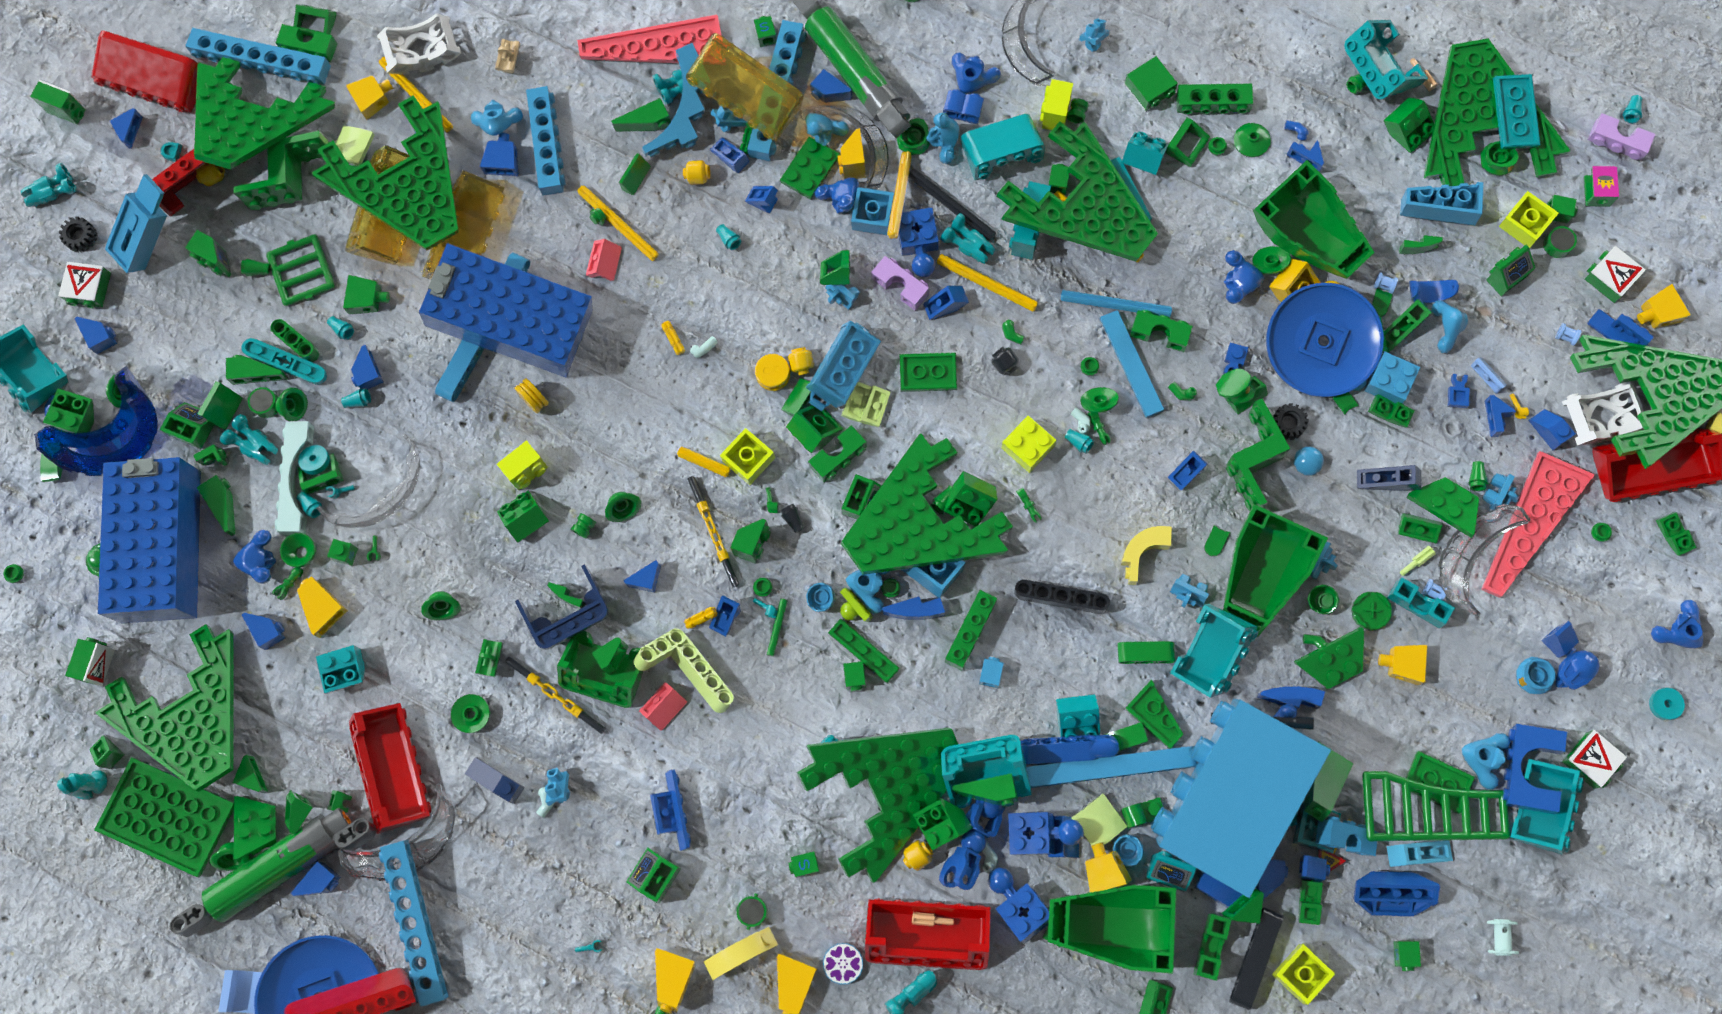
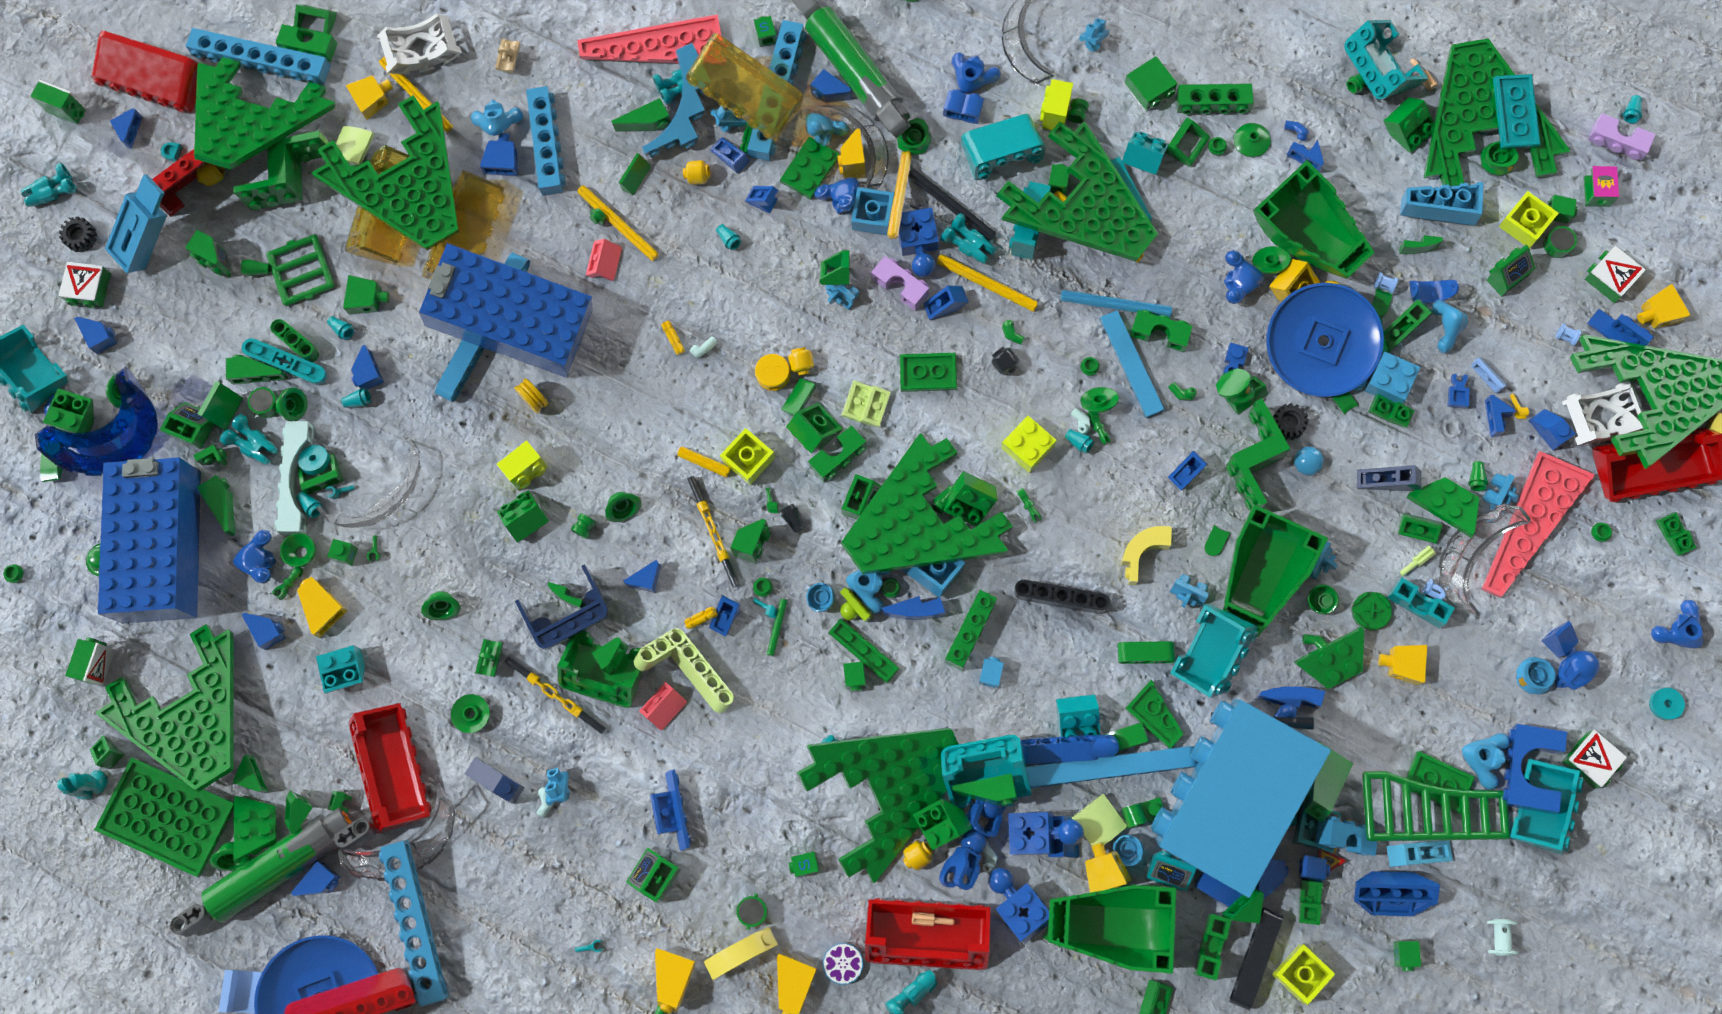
dark azure container [806,320,881,411] -> none
dark azure head [926,113,959,164] -> none

